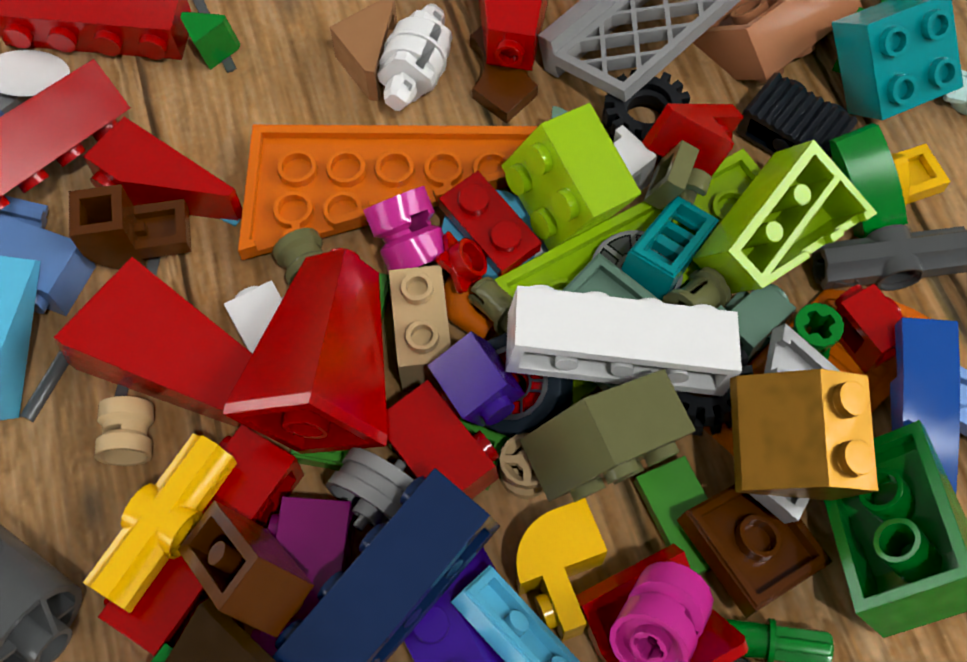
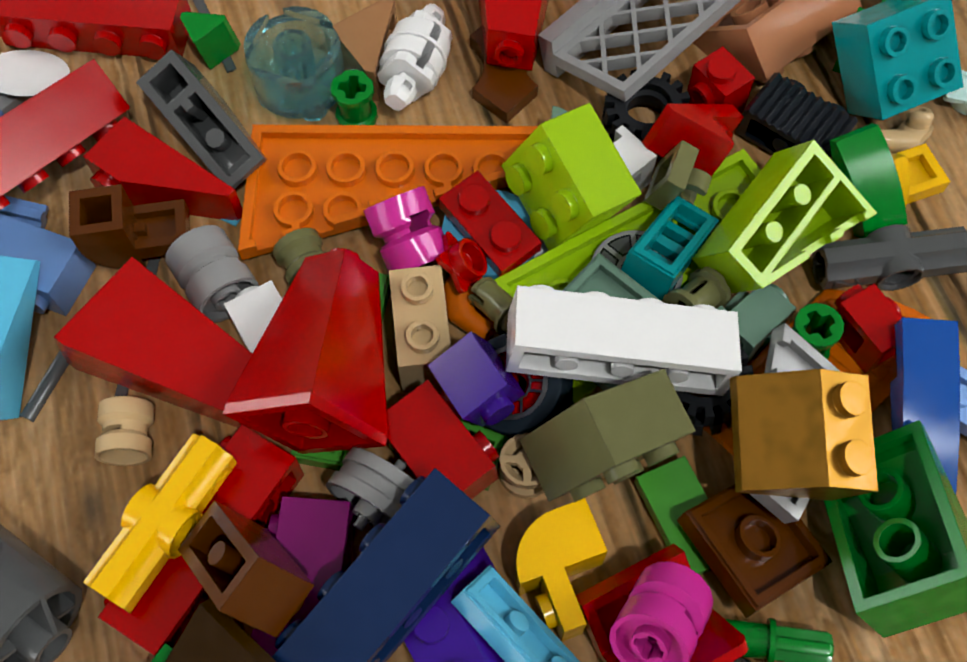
none -> dark grey slope [136,49,267,189]
none -> light grey wheel [165,225,259,323]
none -> clear light blue brick [243,6,346,122]
none -> green bush [330,70,378,125]
none -> red brick [687,46,755,113]
none -> tan arm [881,106,934,153]

